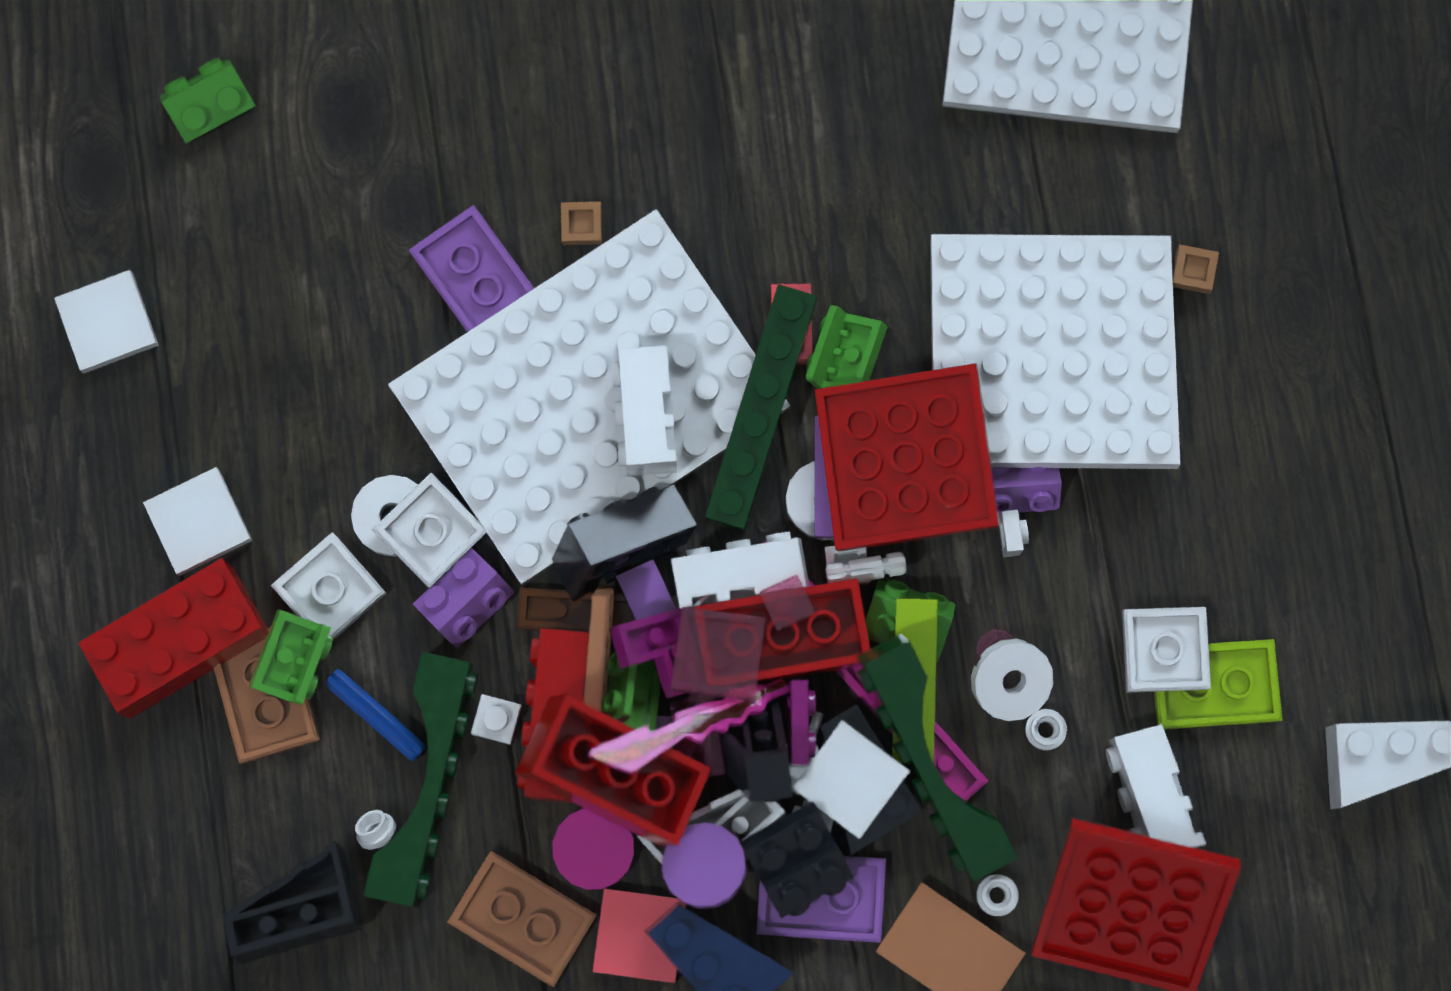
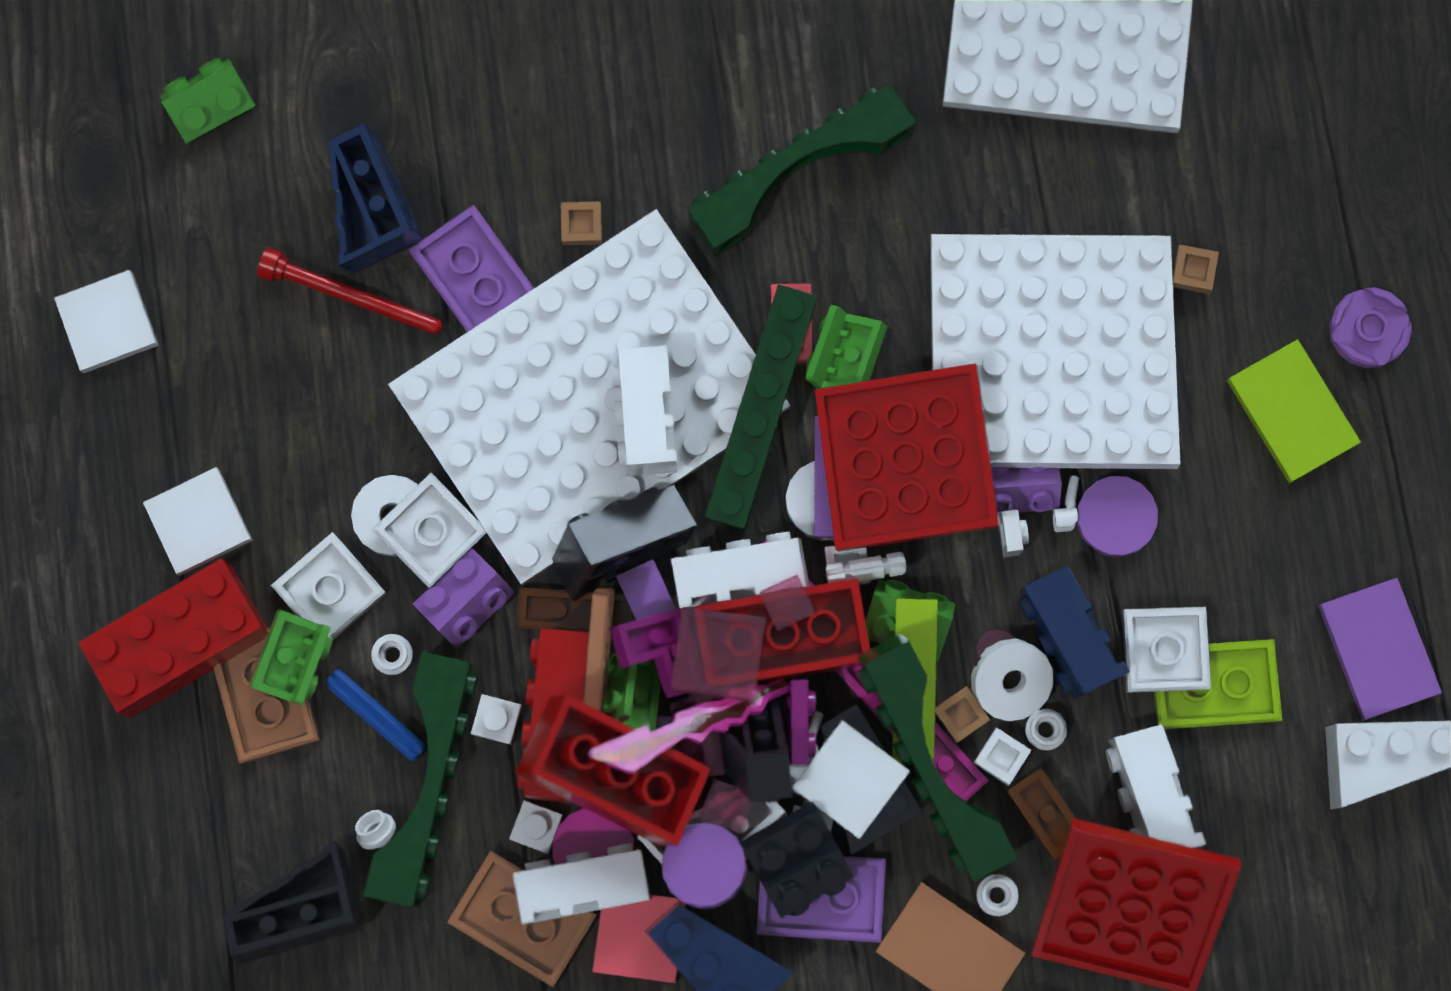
none -> red piece [257,247,442,334]
none -> dark blue wedge [328,123,424,274]
none -> white plate [371,634,413,675]
none -> white plate [509,801,563,854]
none -> white wedge [513,843,651,924]
none -> dark green arch [688,84,916,258]
none -> clear pink plate [699,779,752,834]
none -> medium nougat plate [935,686,990,744]
none -> white plate [974,728,1031,785]
none -> reddish brown plate [1006,768,1076,860]
none -> dark blue wedge [1018,565,1130,701]
none -> white hand [1053,476,1079,532]
none -> medium lavender tile [1076,476,1158,557]
none -> lime tile [1227,339,1361,484]
none -> medium lavender tile [1318,578,1442,721]
none -> medium lavender tile [1329,287,1412,368]

